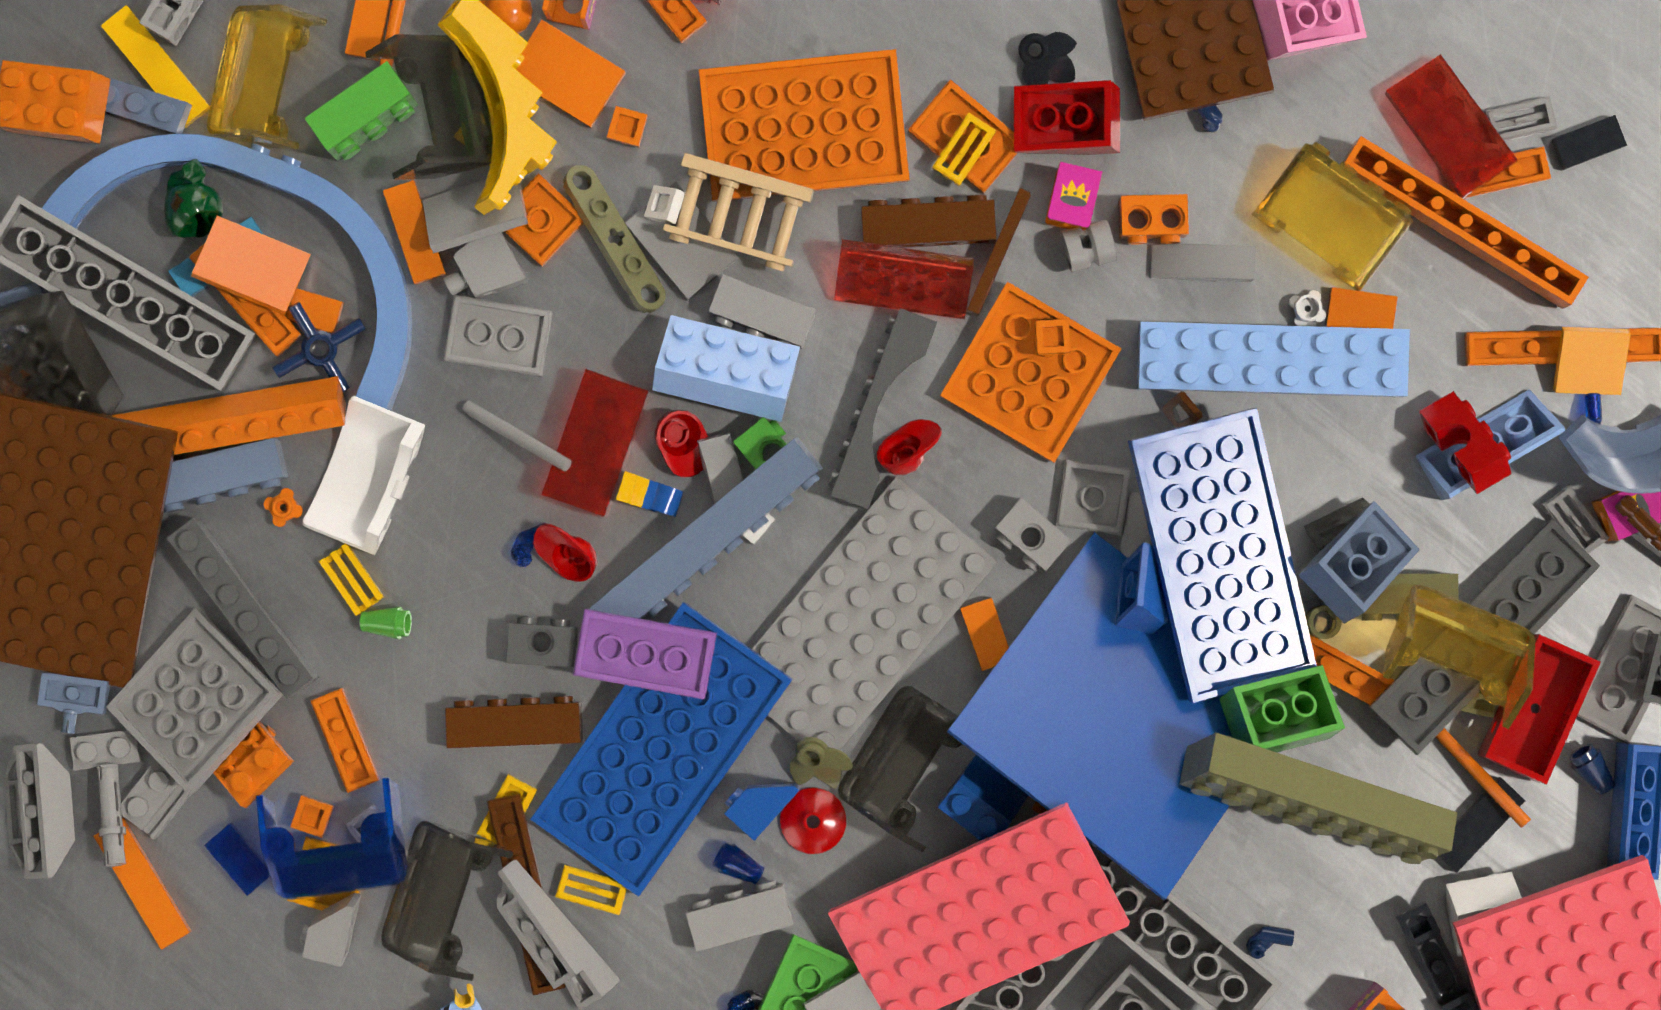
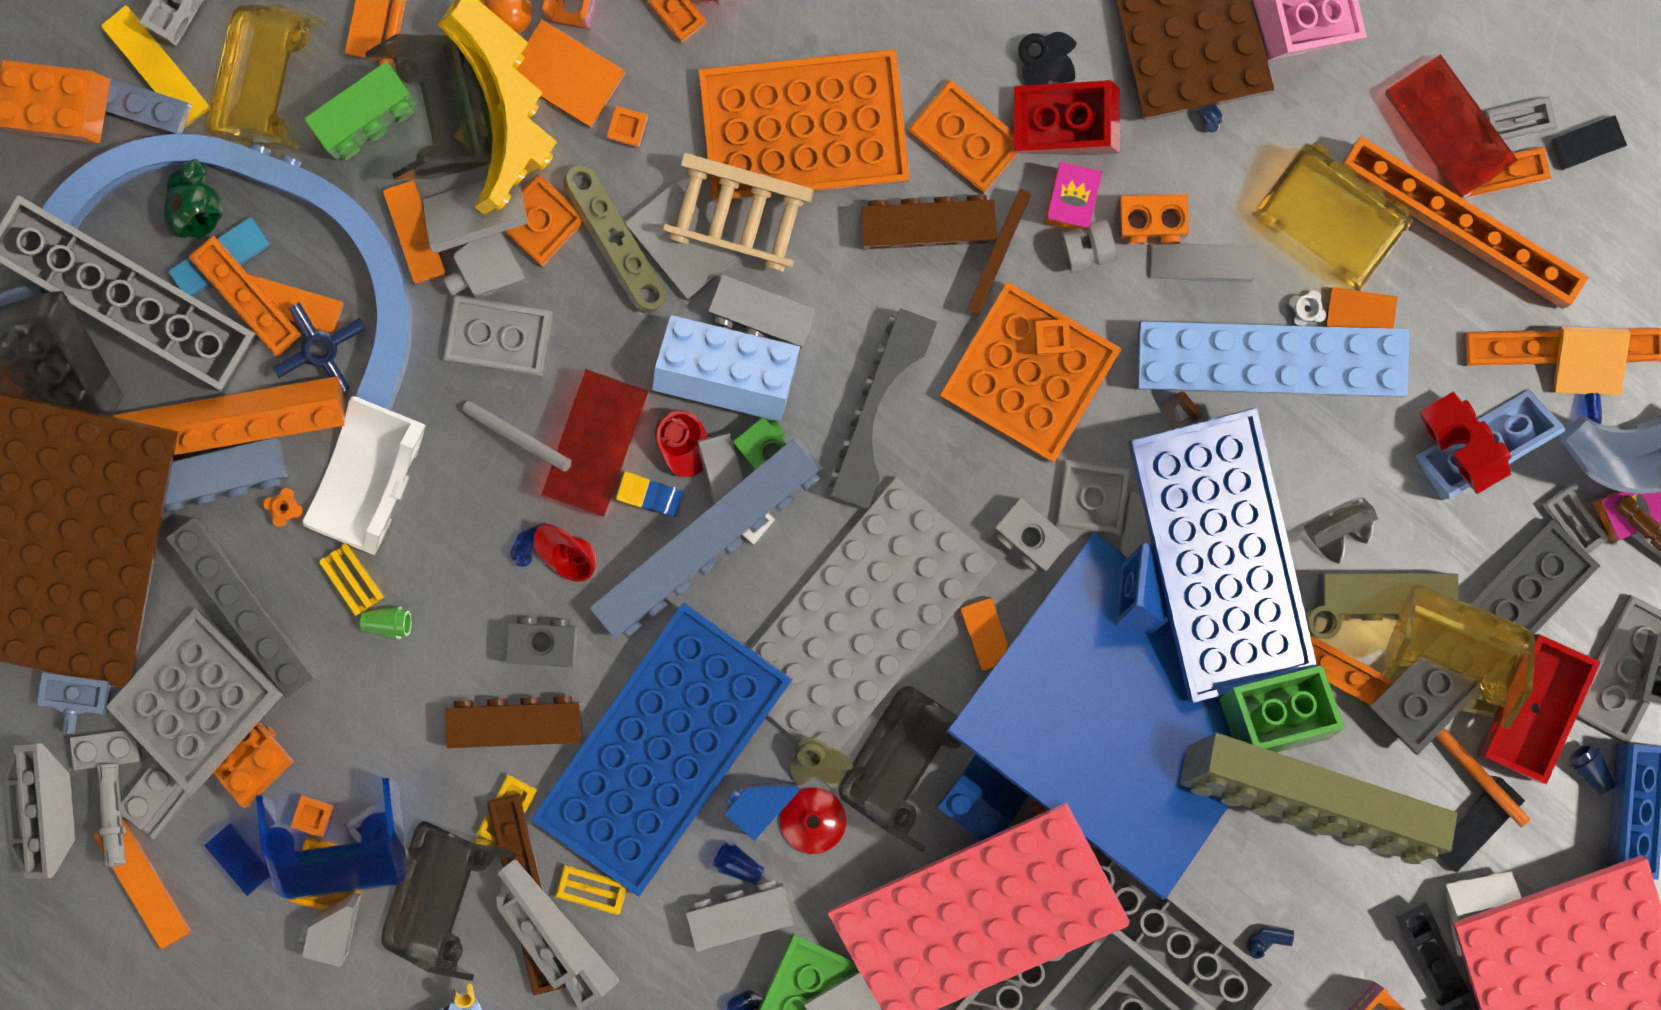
orange tile [191,216,311,315] -> none
orange tile [311,688,380,793] -> none
medium lavender tile [573,609,717,699] -> none
white plate [644,185,685,224] -> none
clear red plate [834,239,974,319] -> none
red cap [877,419,942,476] -> none
yellow tile [932,113,996,187] -> none
sand blue slope [1299,501,1420,624] -> none

